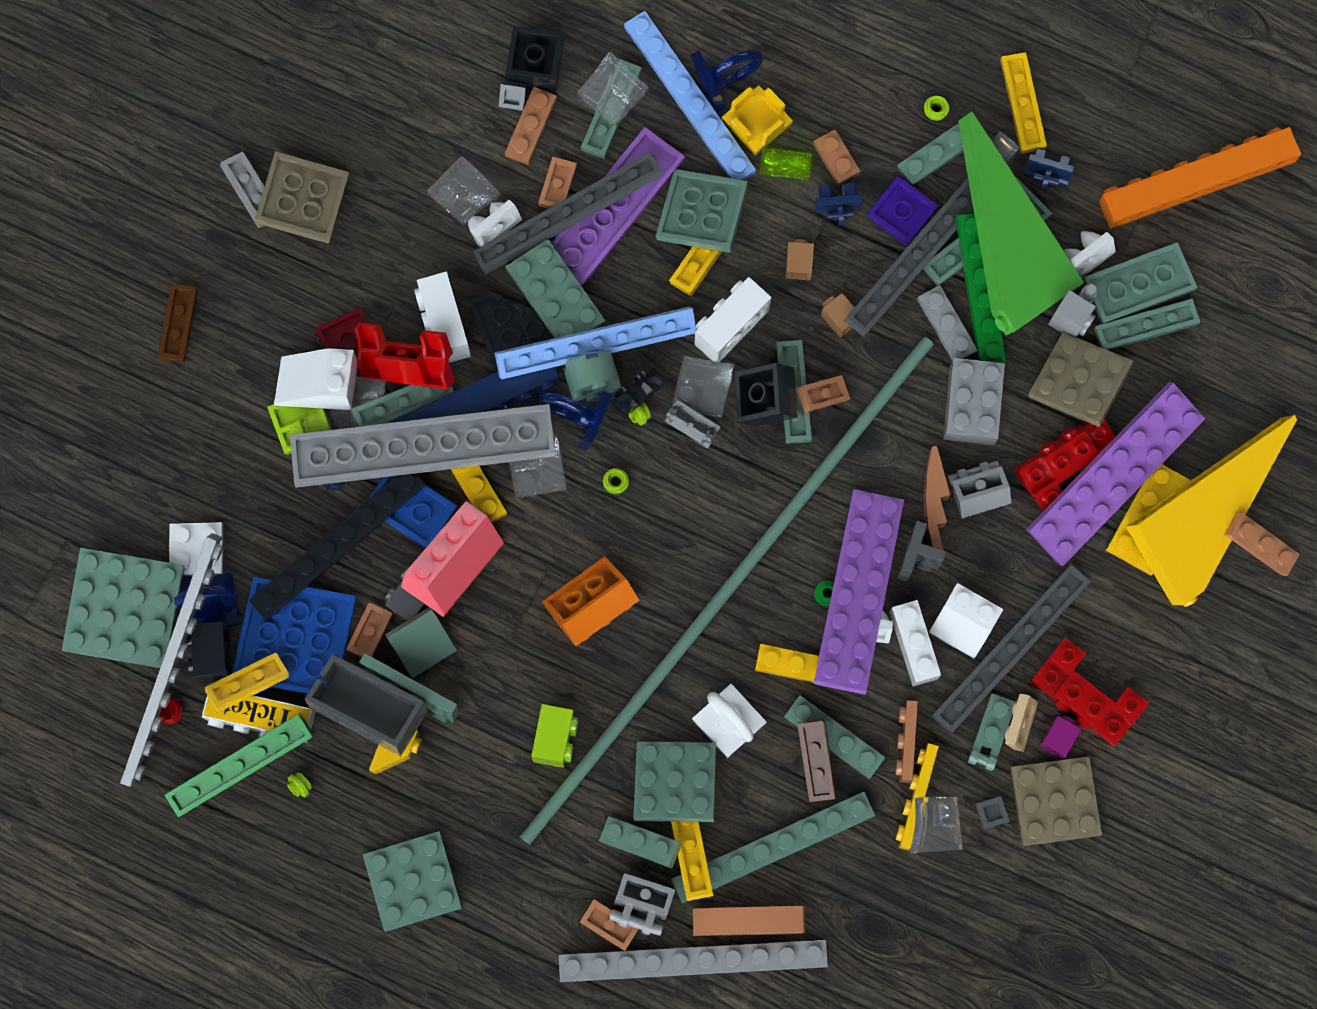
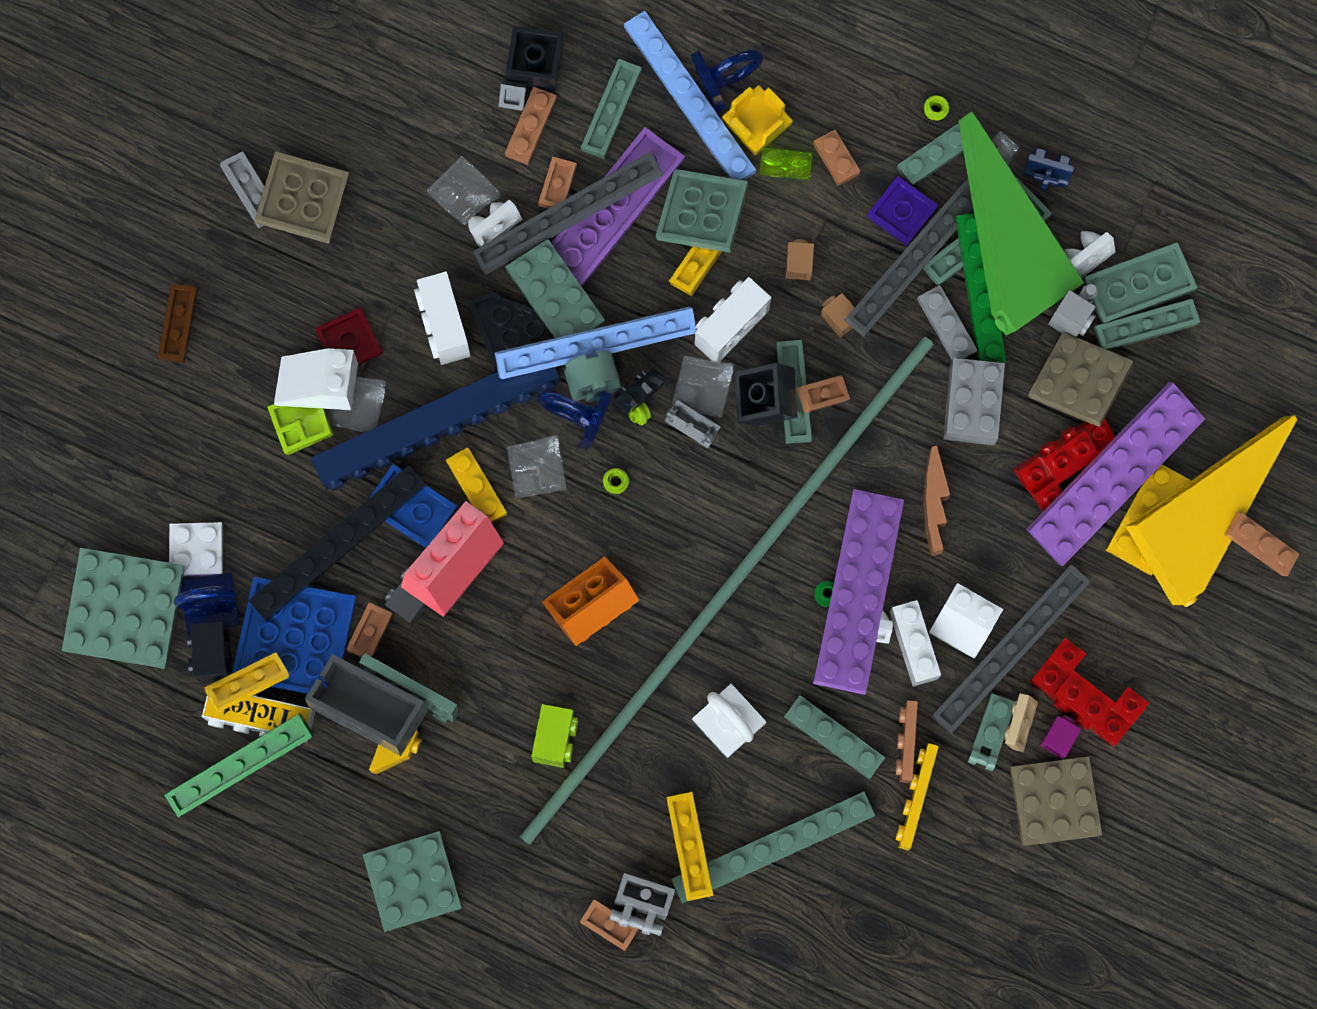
plate [120,533,223,787] -> none
red plate [160,698,183,725] -> none
lime plate [287,772,312,797] -> none
light grey plate [290,404,556,488] -> none
sand green plate [350,385,454,427] -> none
red bracket [354,322,455,390] -> none
sand green tile [385,607,457,678] -> none
light grey plate [559,940,828,982] -> none
clear plate [577,52,648,127] -> none
sand green plate [599,816,682,869] -> none
sand green plate [634,742,716,822] -> none
nougat slope [693,906,805,936] -> none
yellow plate [755,644,819,683] -> none
plate [797,719,837,802] -> none
dark blue hips [815,183,863,226] -> none
dark grey bracket [897,521,946,582] -> none
clear plate [910,797,963,853] -> none
light grey brick [948,461,1011,518] -> none
dark grey plate [975,796,1009,830] -> none
yellow plate [1000,52,1047,154] -> none
orange brick [1099,127,1301,229] -> none

